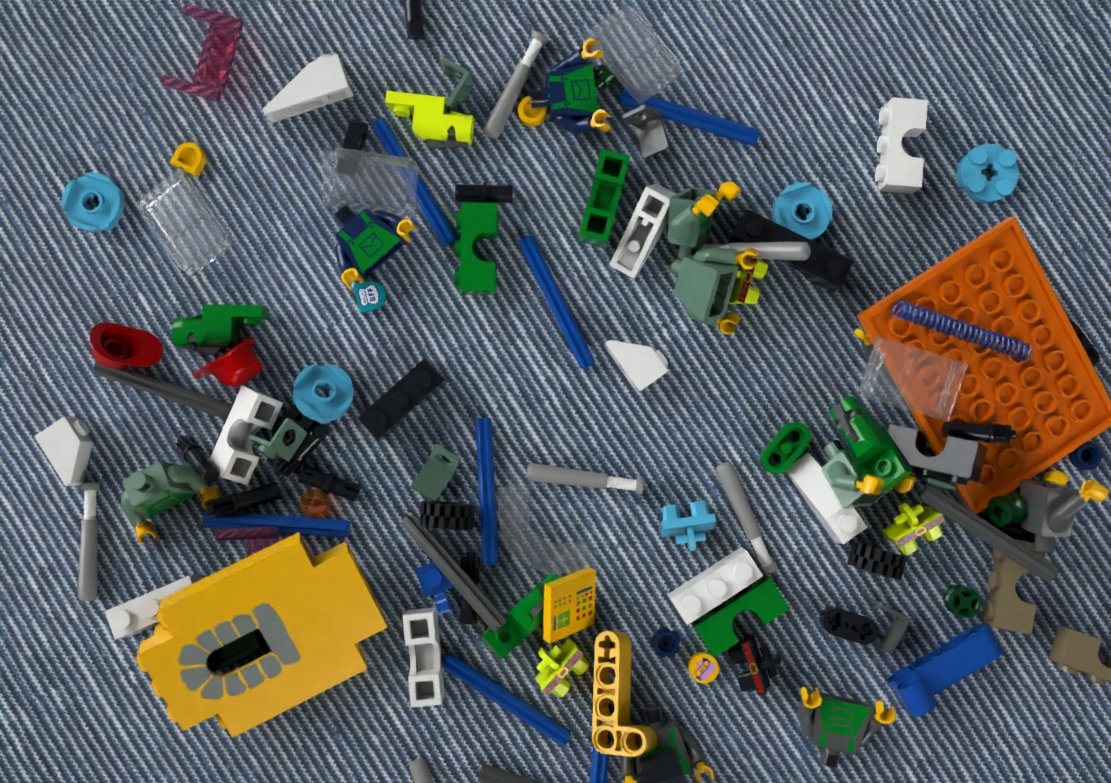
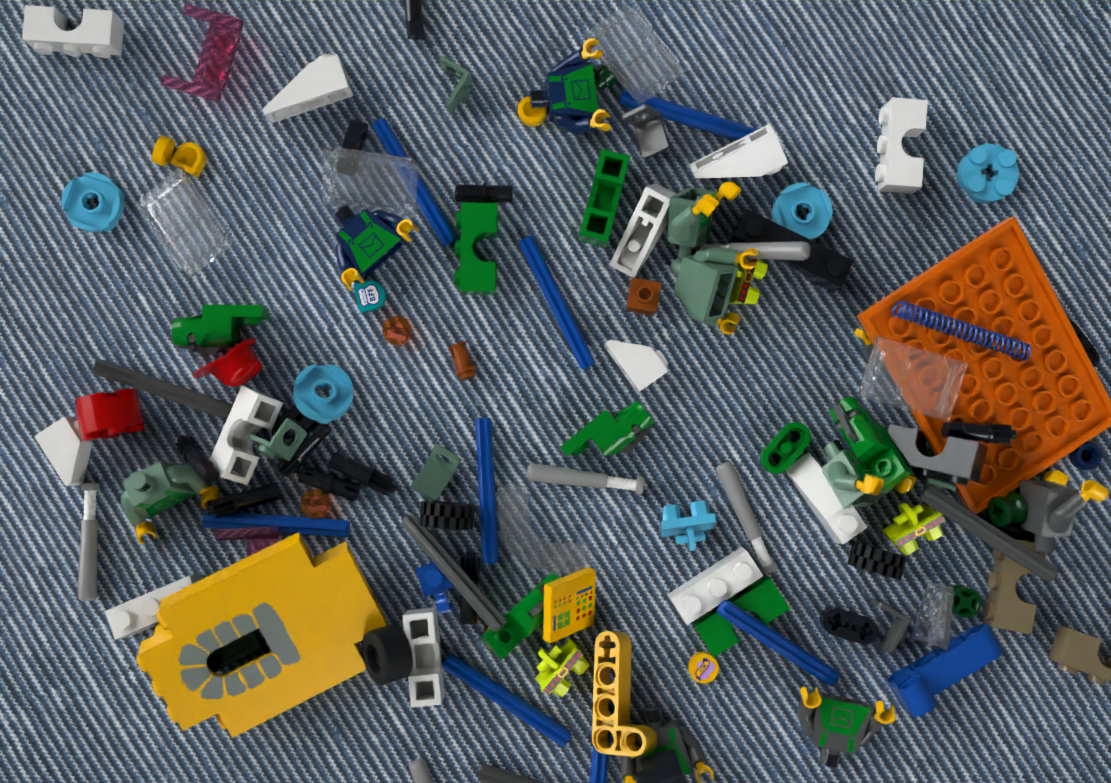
red piece [89,322,163,370] -> none
black arch [358,358,448,441] -> none
neon yellow plate [385,91,474,149] -> none
light grey piece [483,31,548,139] -> none
dark blue plate [651,627,680,657] -> none
black hips [728,633,782,696] -> none
none -> white arch [22,5,124,58]
none -> red brick [75,389,145,441]
none -> yellow tile [152,135,176,167]
none -> black piece [328,452,397,495]
none -> black tyre [362,624,413,685]
none -> clear orange tile [382,316,413,346]
none -> dark orange pin [448,341,477,381]
none -> green plate [560,401,654,457]
none -> dark orange brick [625,278,662,316]
none -> white slope [689,124,788,178]
none -> blue axle [717,600,840,686]
none -> clear slope [911,582,954,650]

